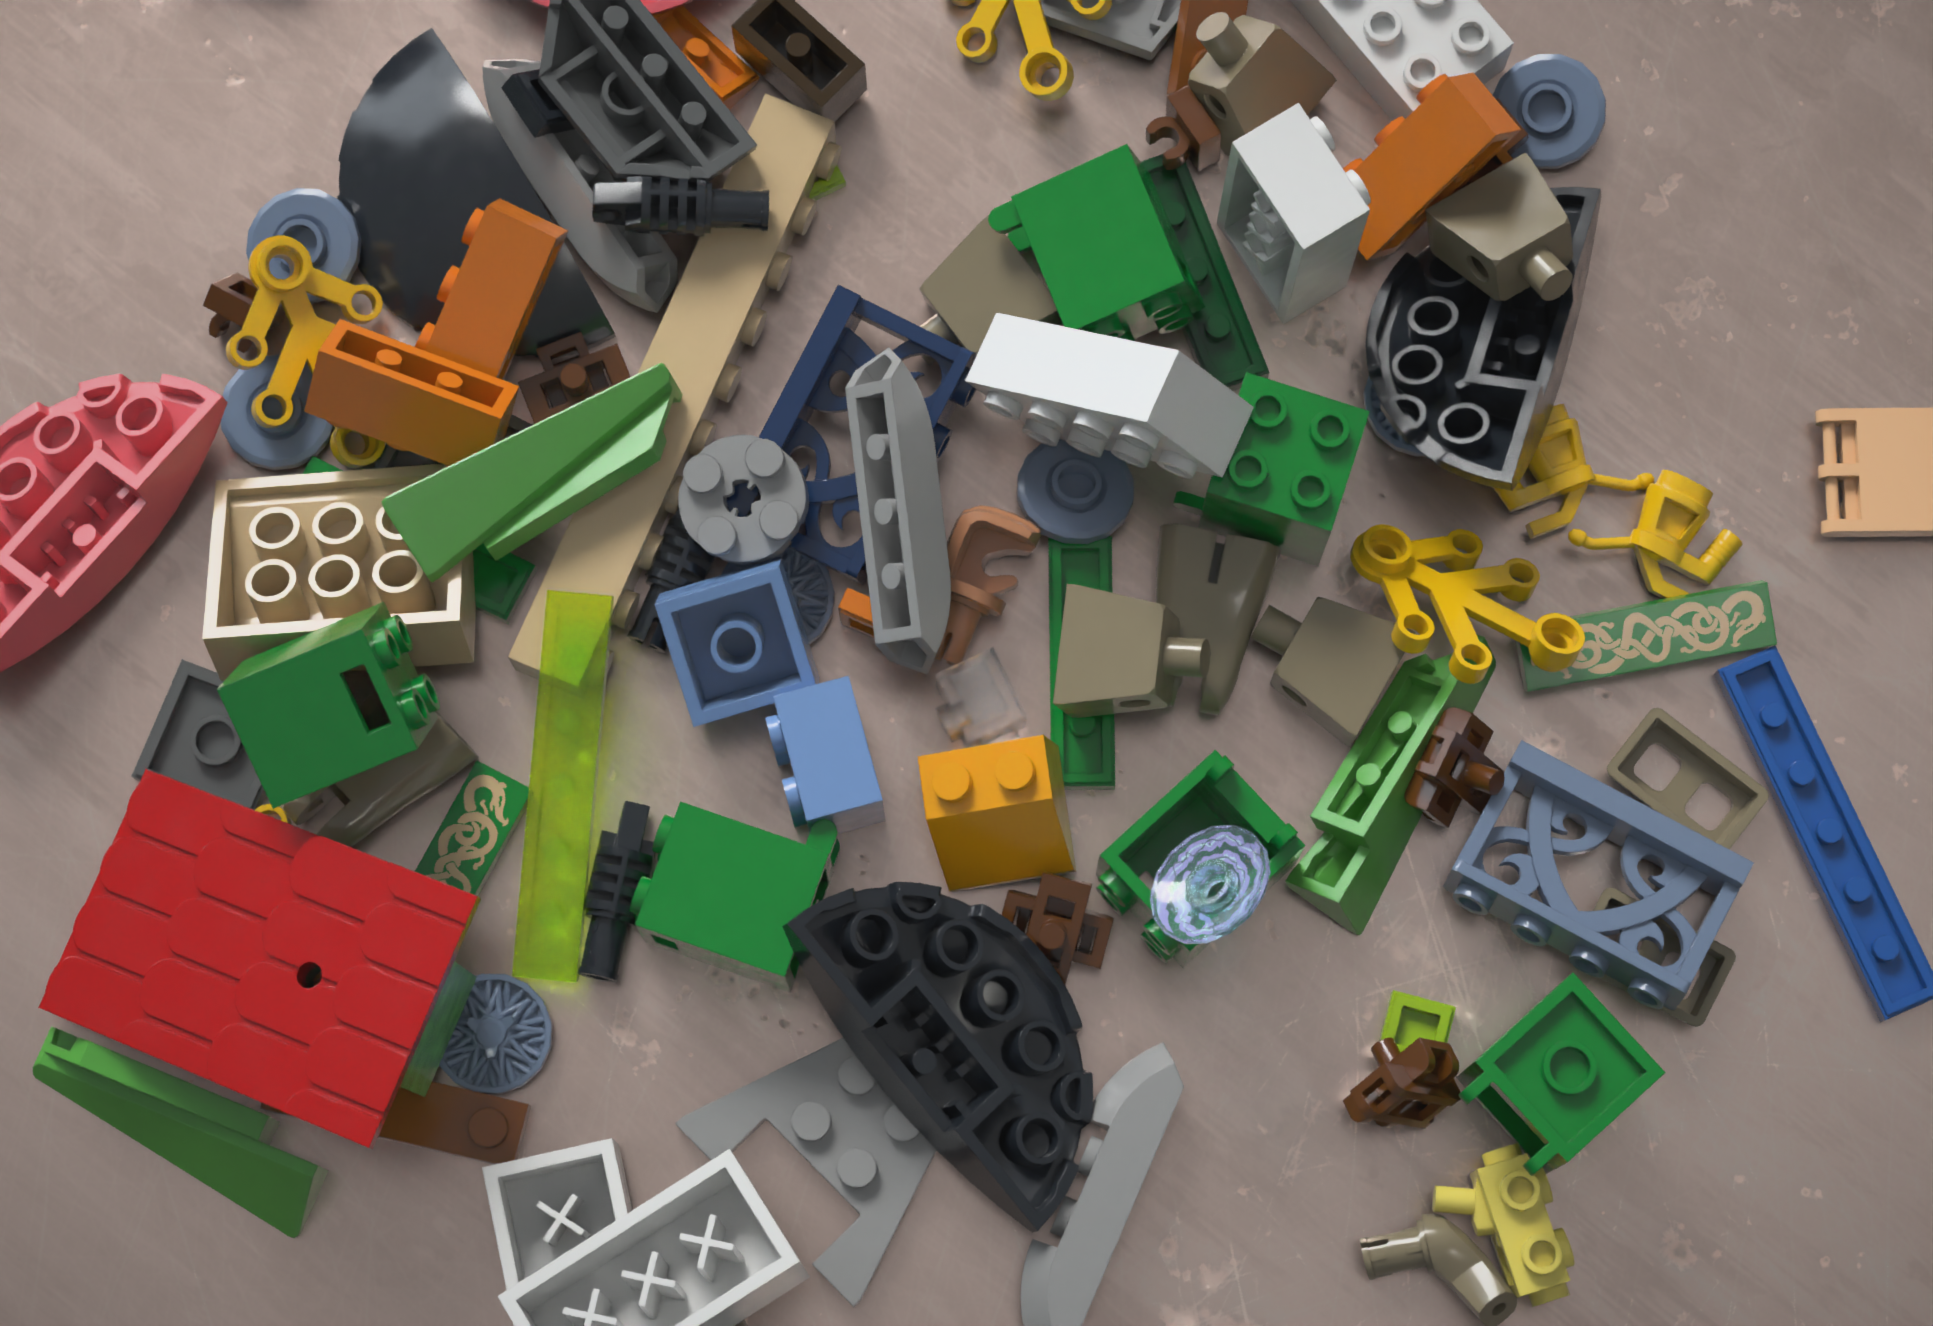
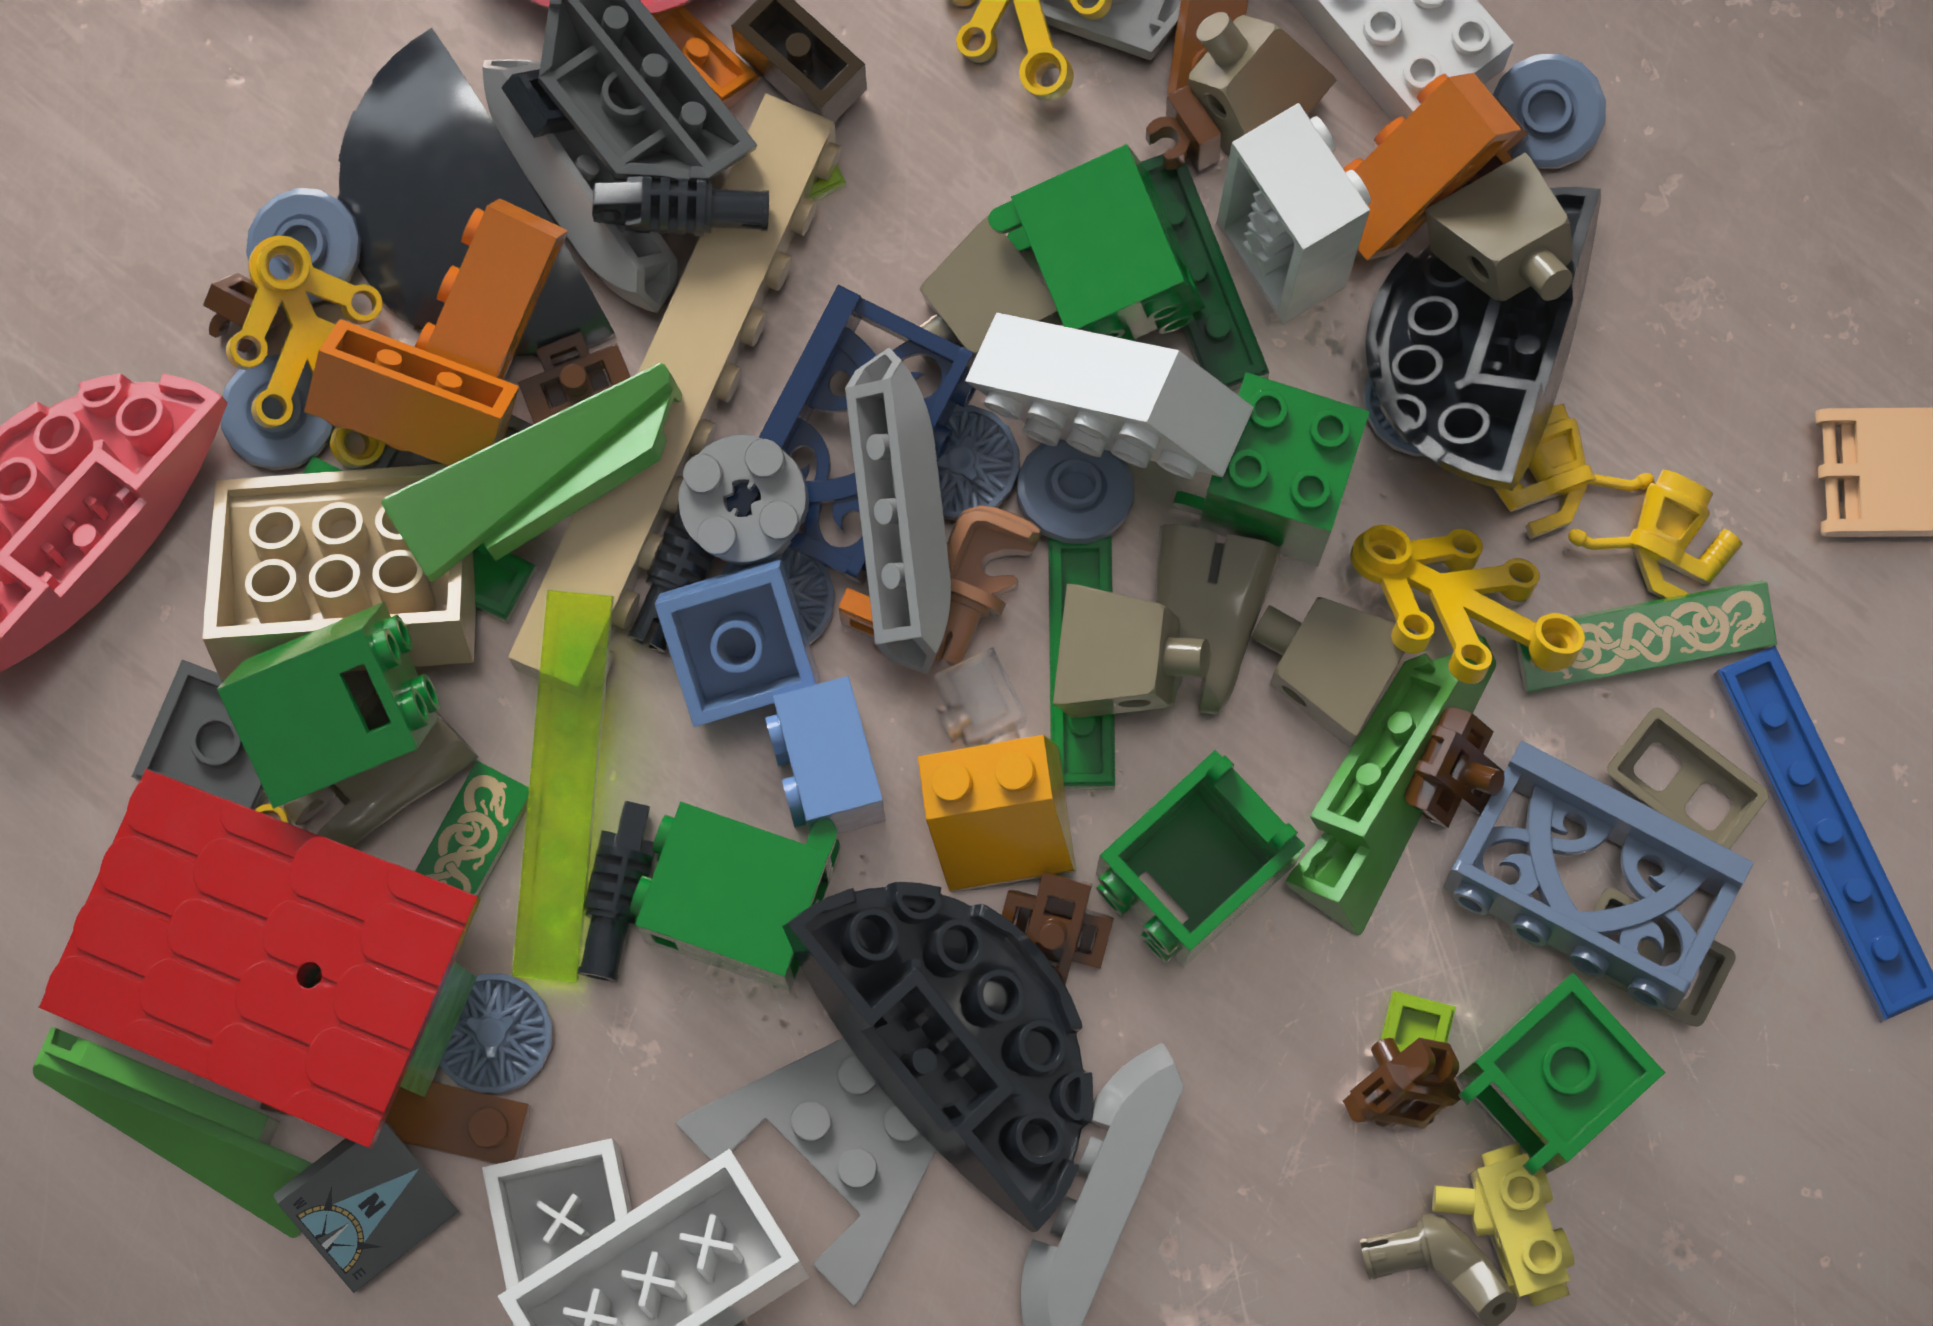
clear light blue dish [1150,825,1271,944] -> none
none -> dark grey tile [273,1120,459,1293]
none -> sand blue wheel [937,405,1020,521]

